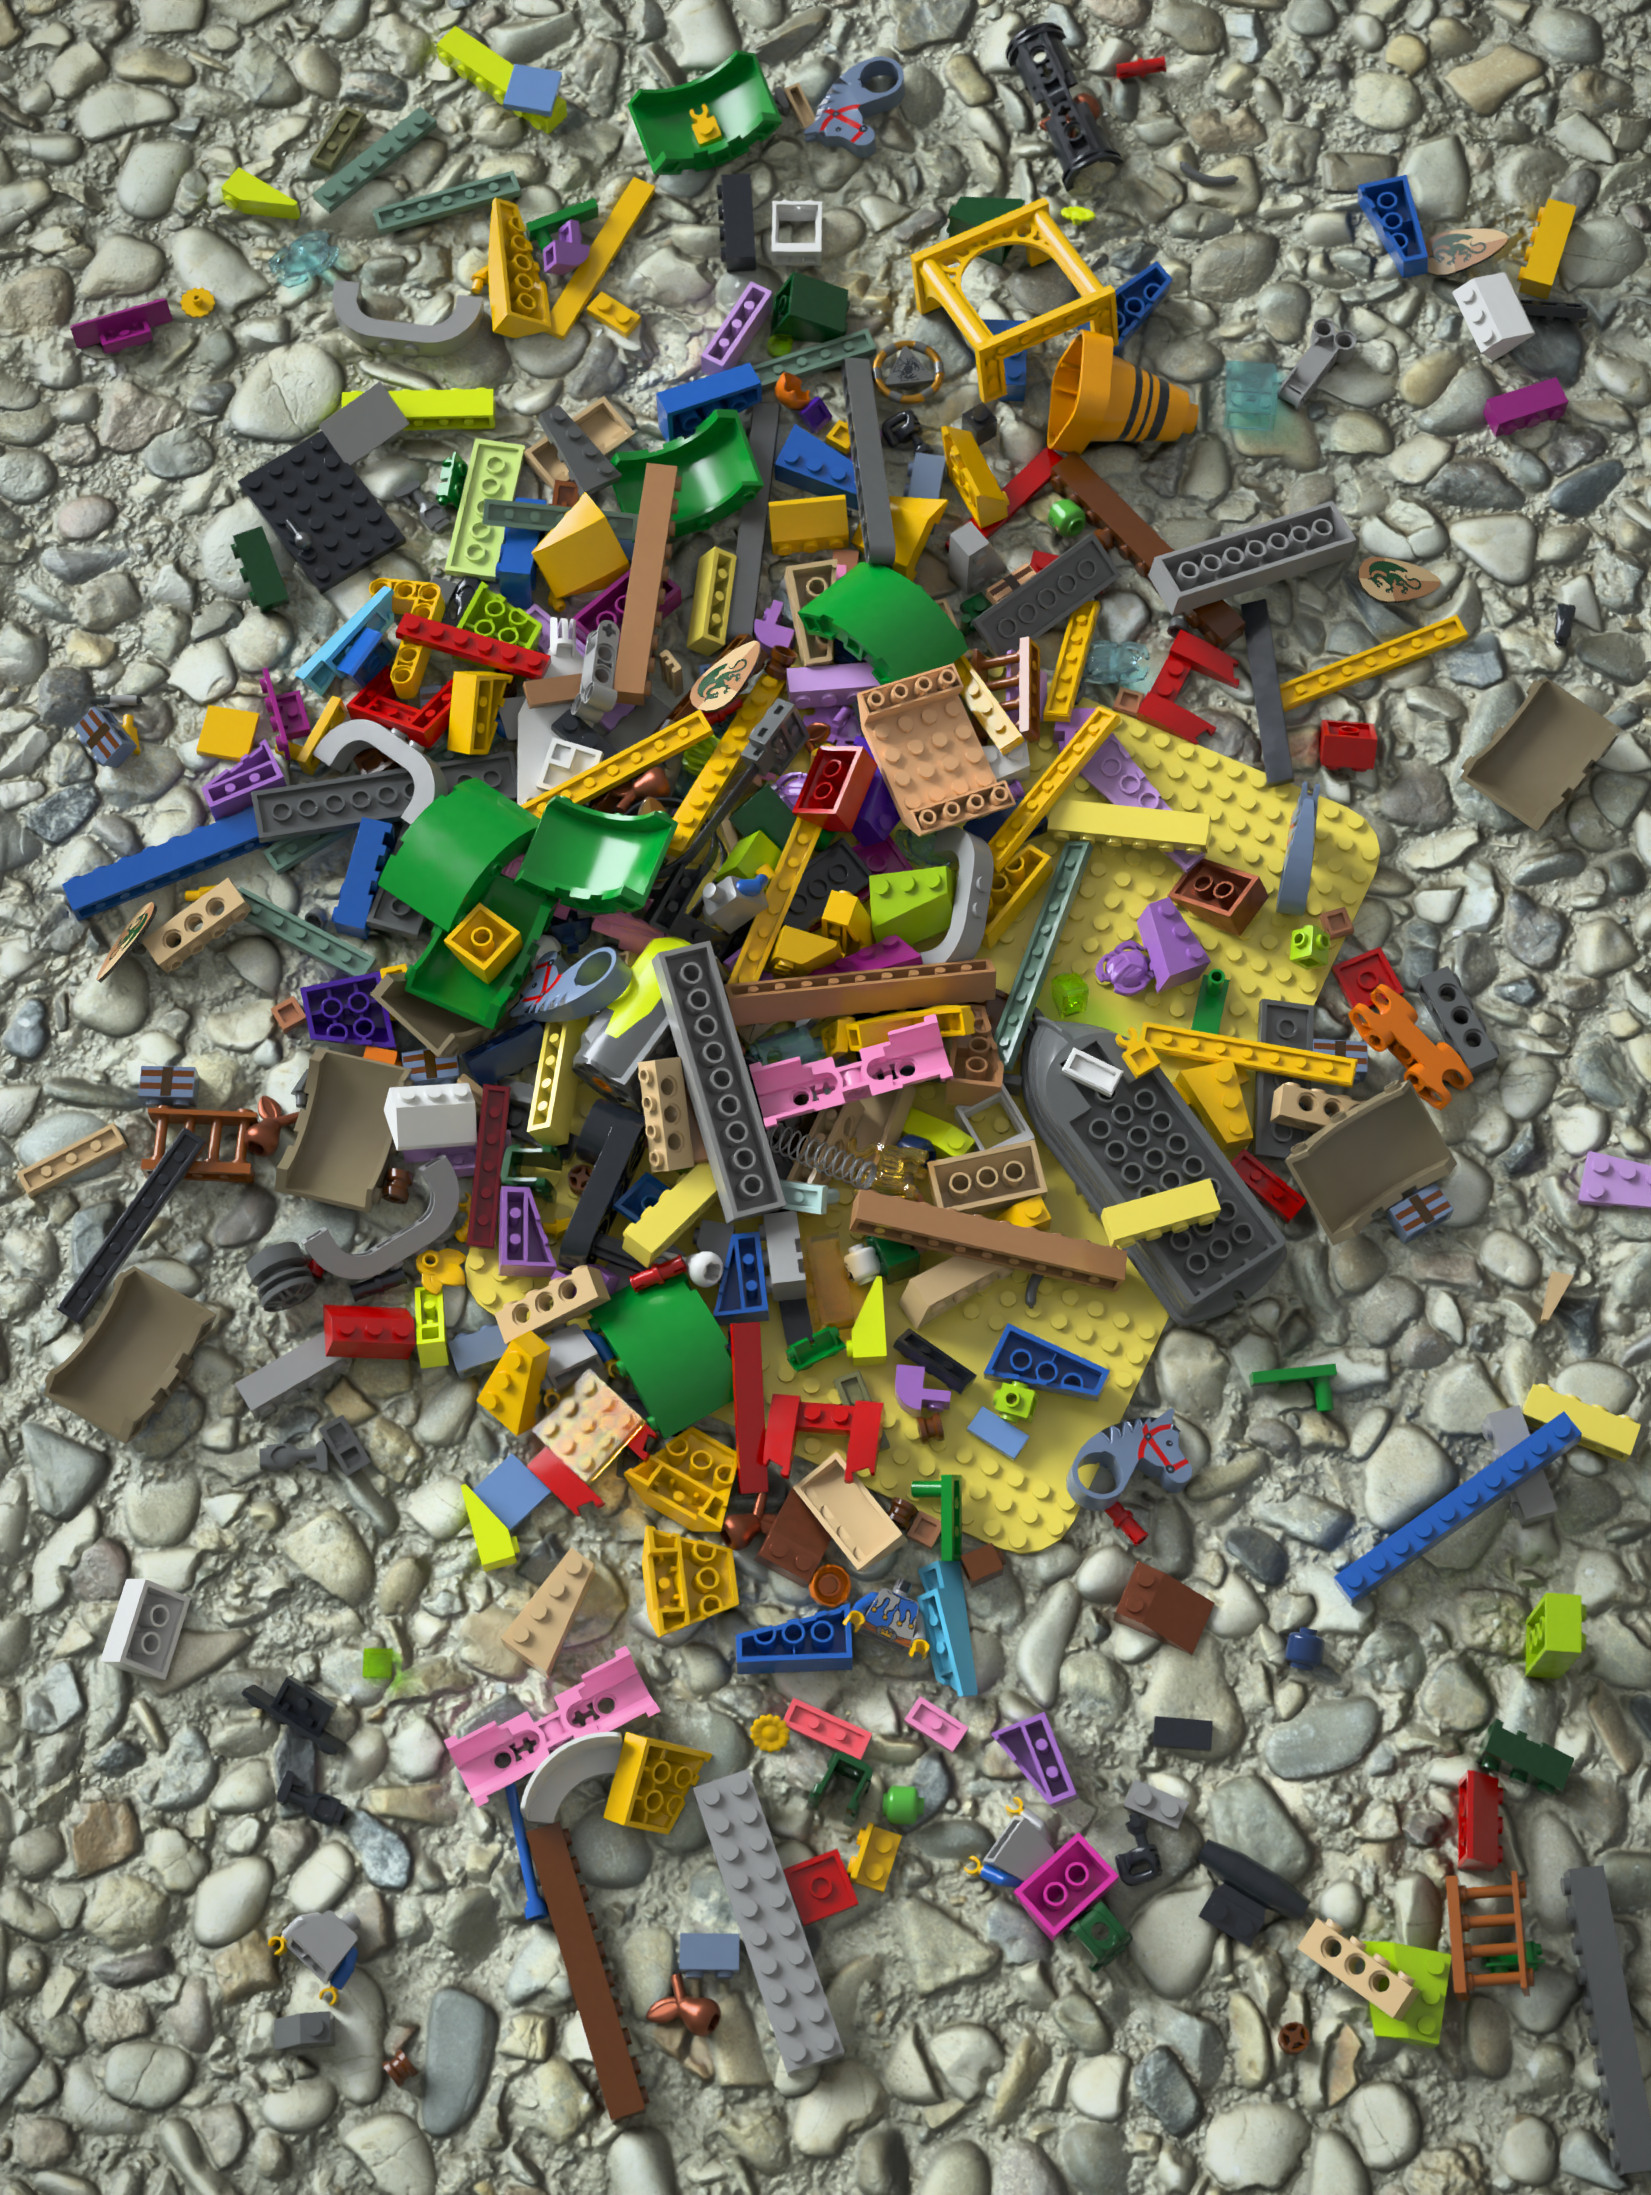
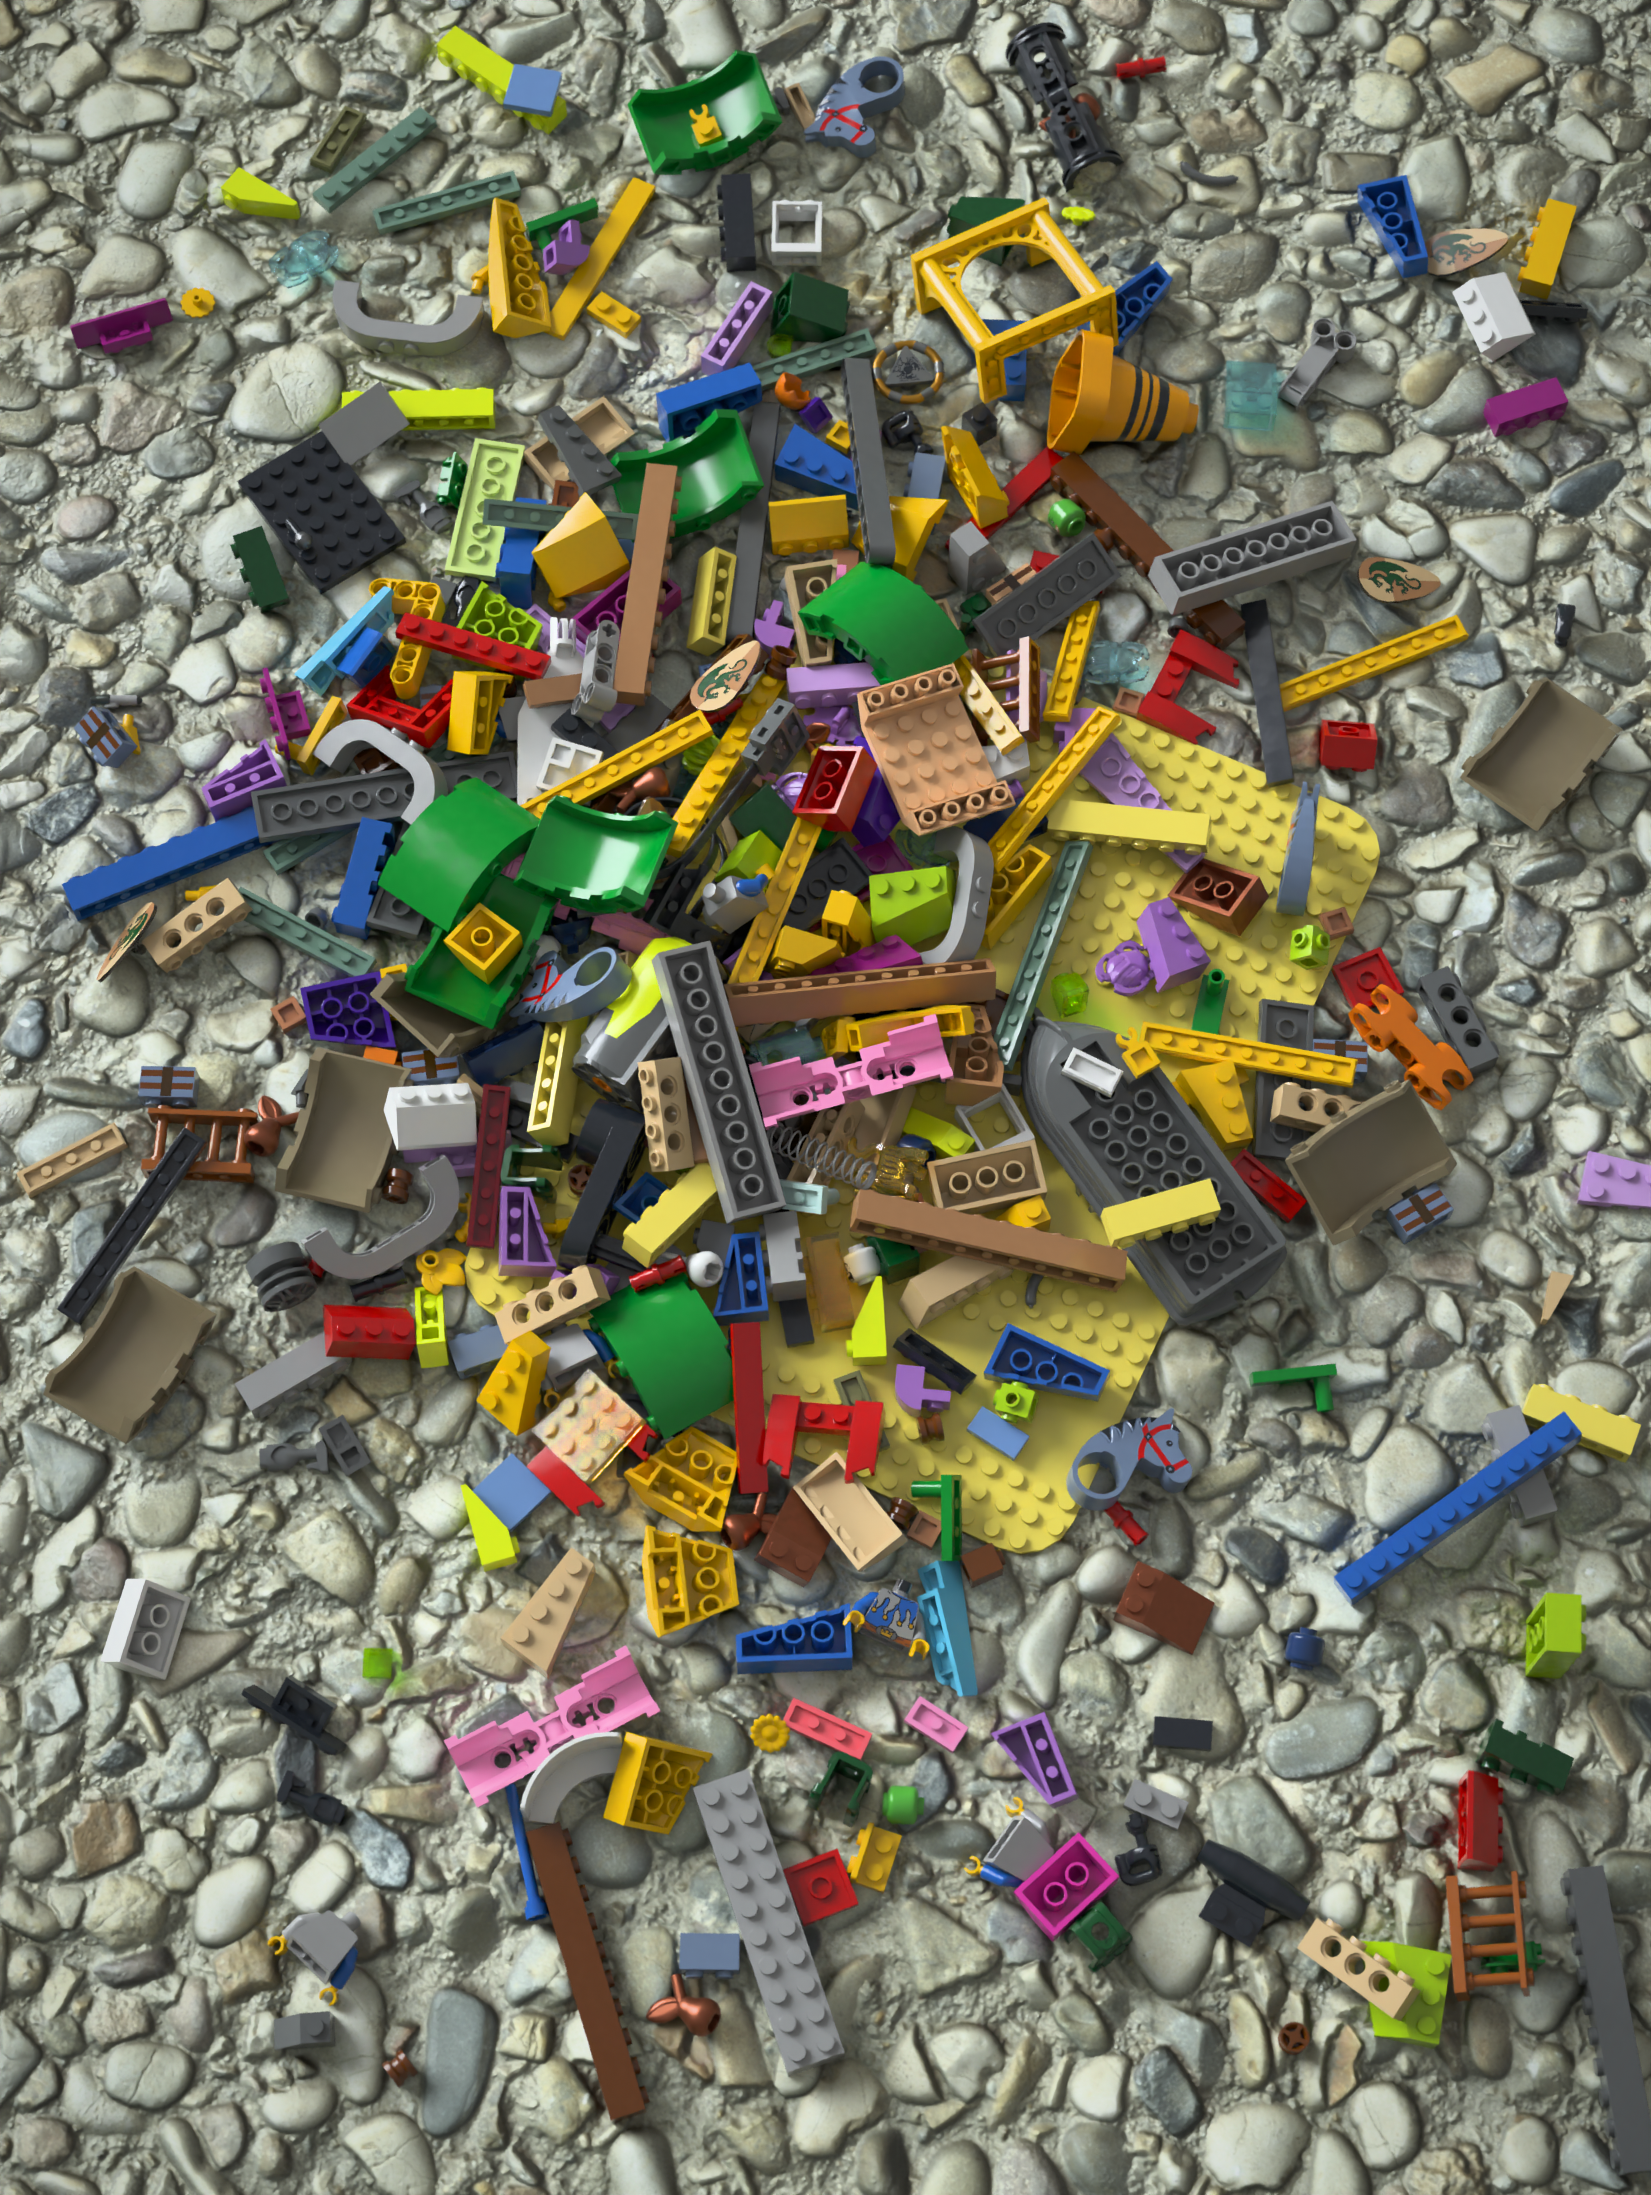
yellow tile [196,705,260,762] -> none
tan tile [659,649,684,697] -> none
green hinge [785,1326,847,1373] -> none
orange hair [808,1564,852,1608] -> none

